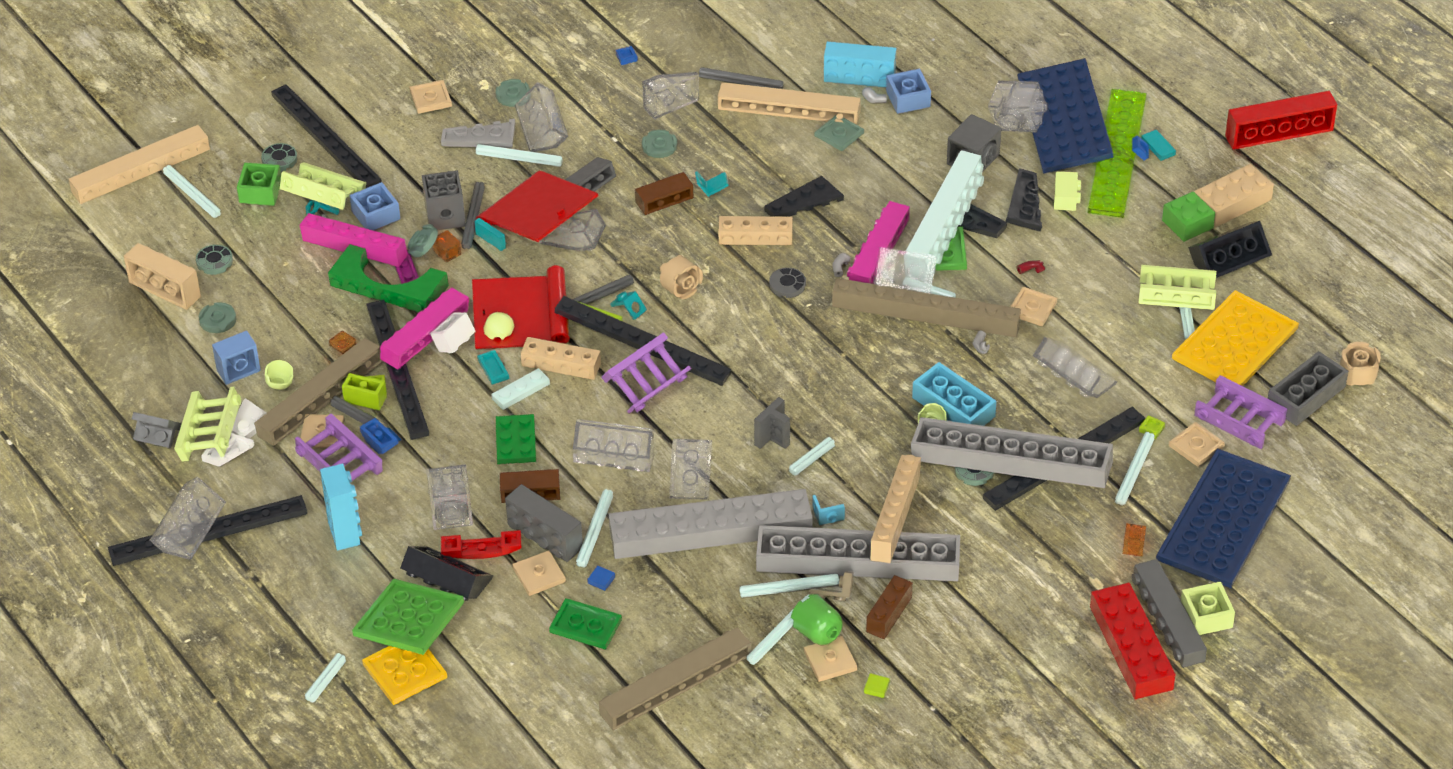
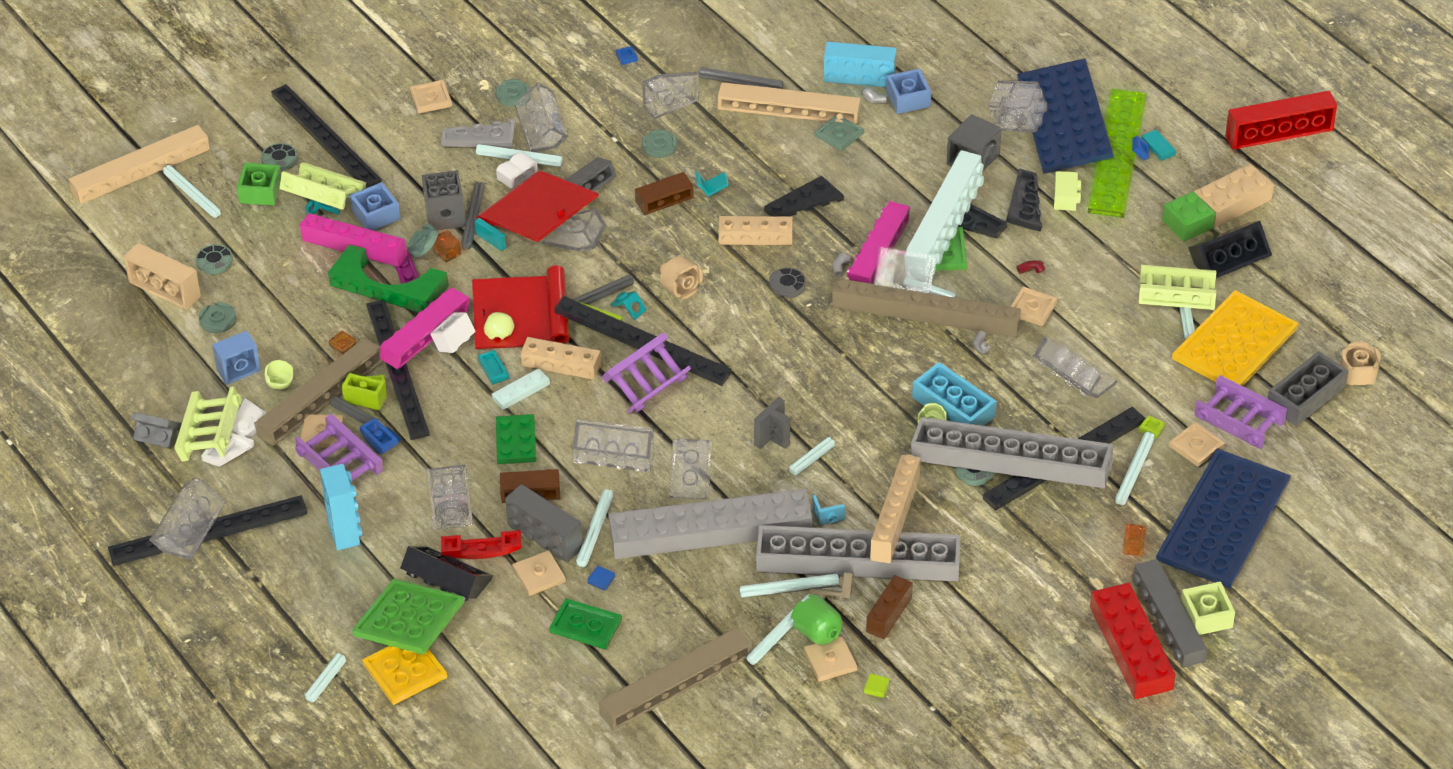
none -> white brick [496,152,538,189]

